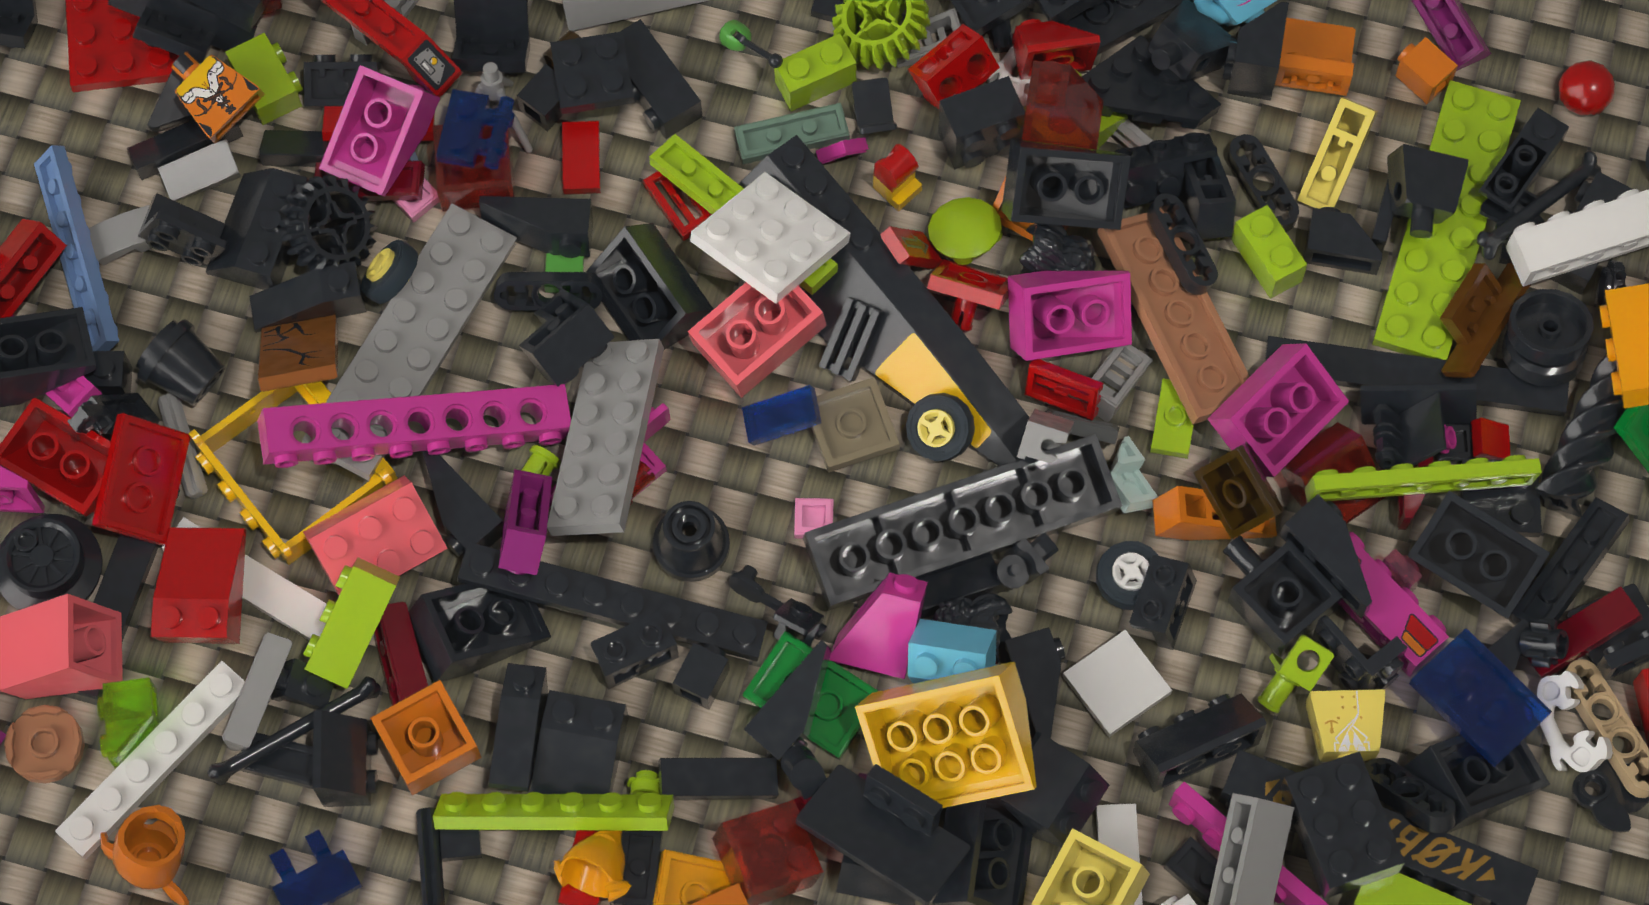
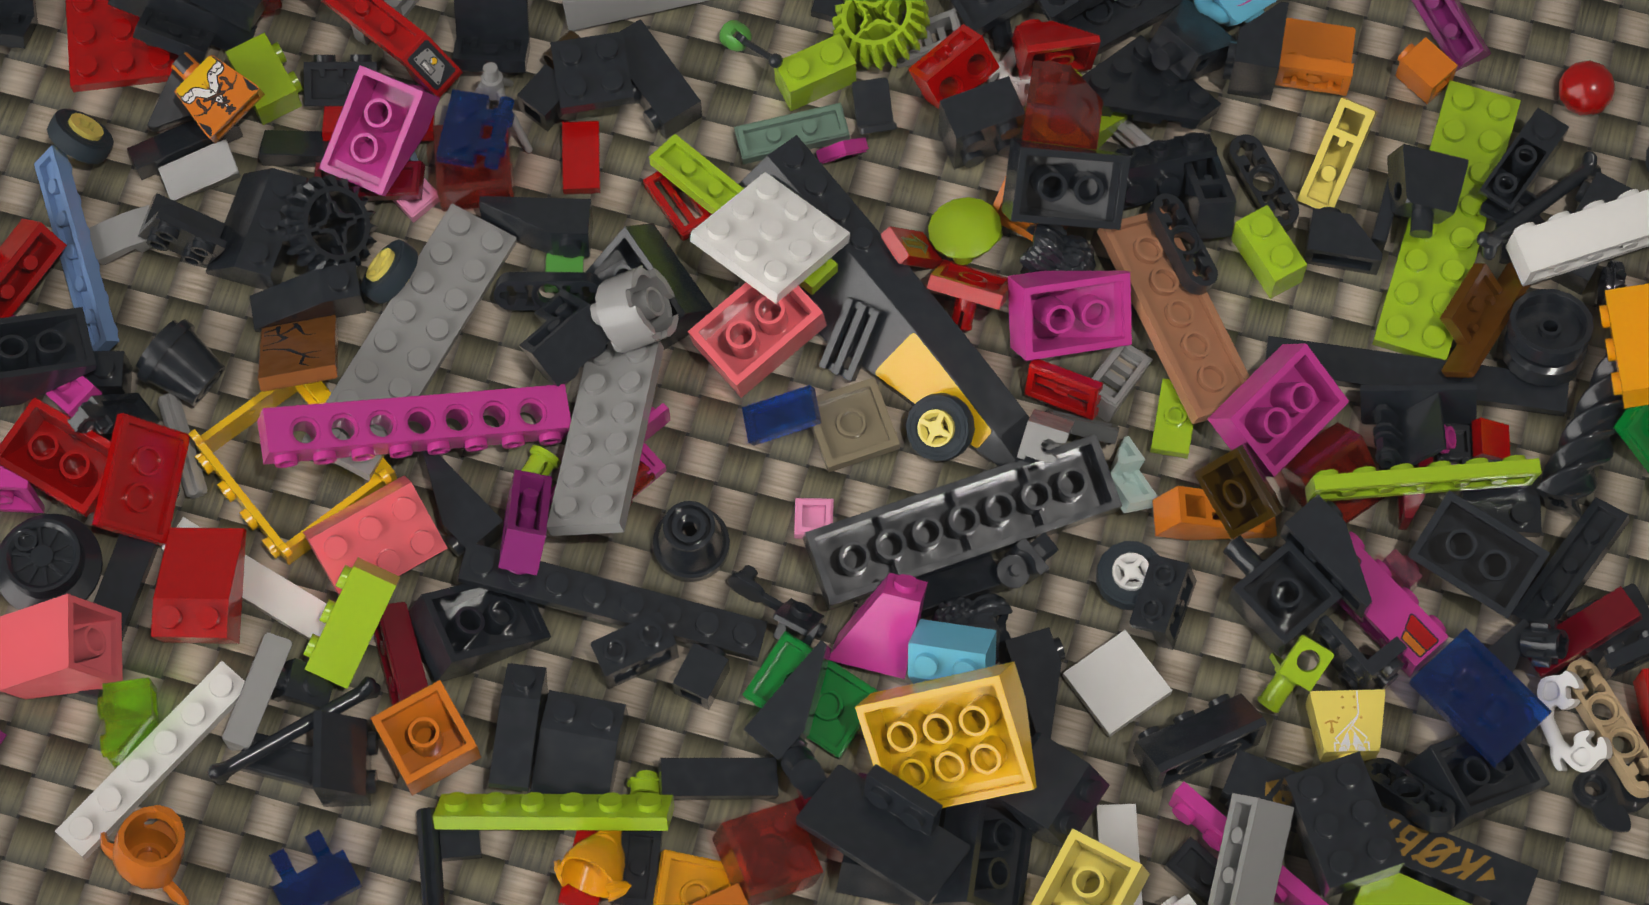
nougat tile [4,705,85,784] -> none
leg [873,144,922,212] -> none
none -> black wheel [47,109,114,164]
none -> light grey brick [590,266,679,353]

